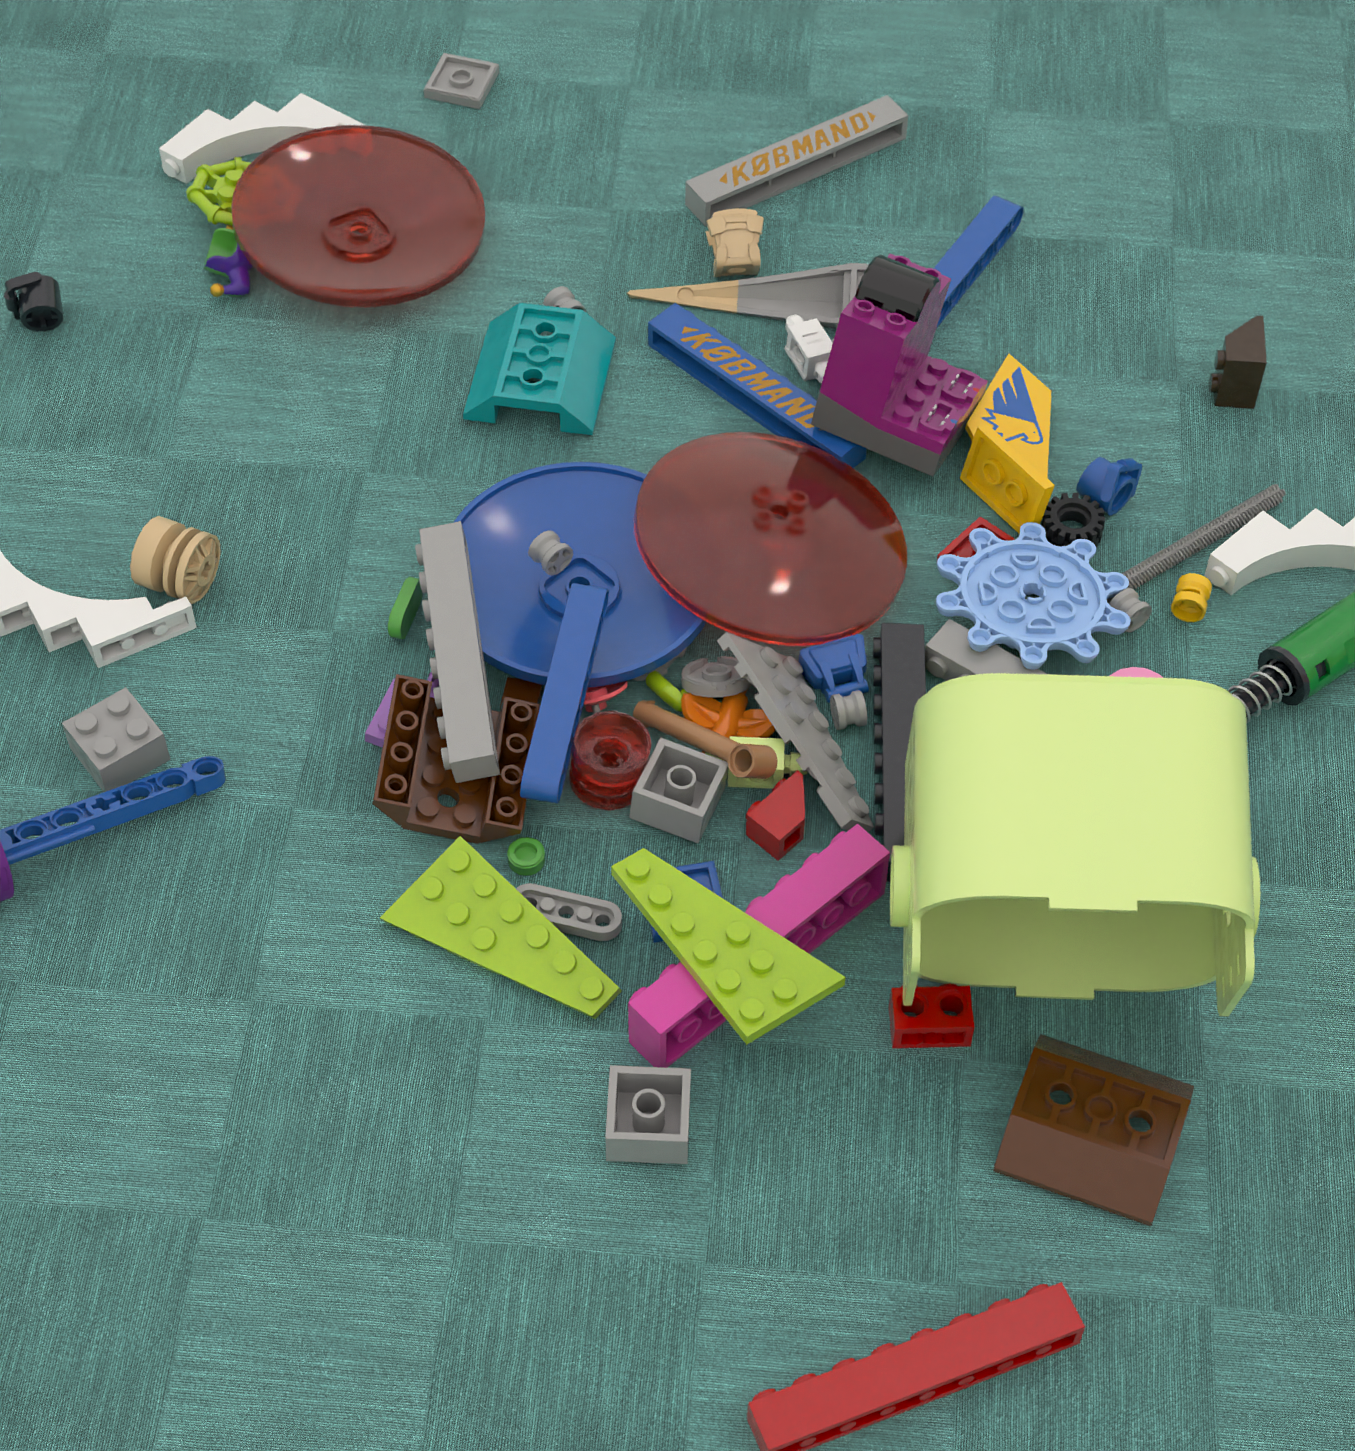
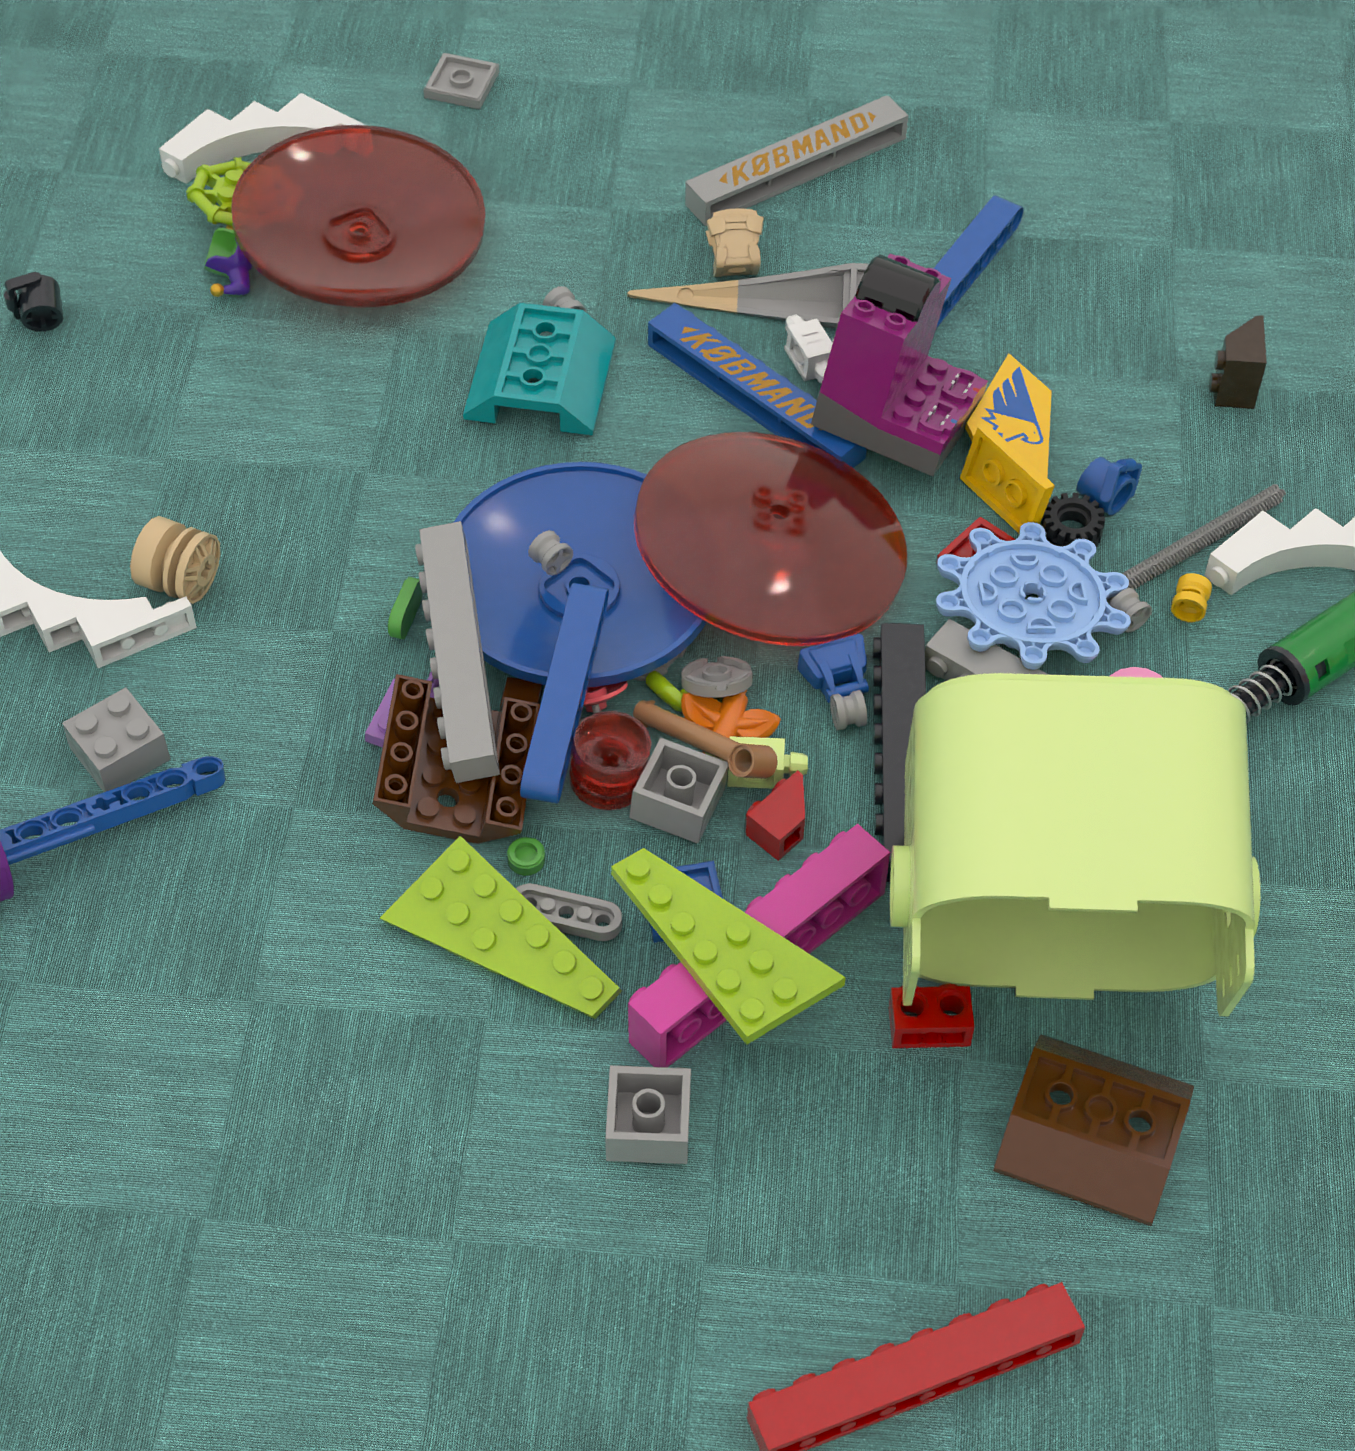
light grey wing [717,632,874,832] -> none

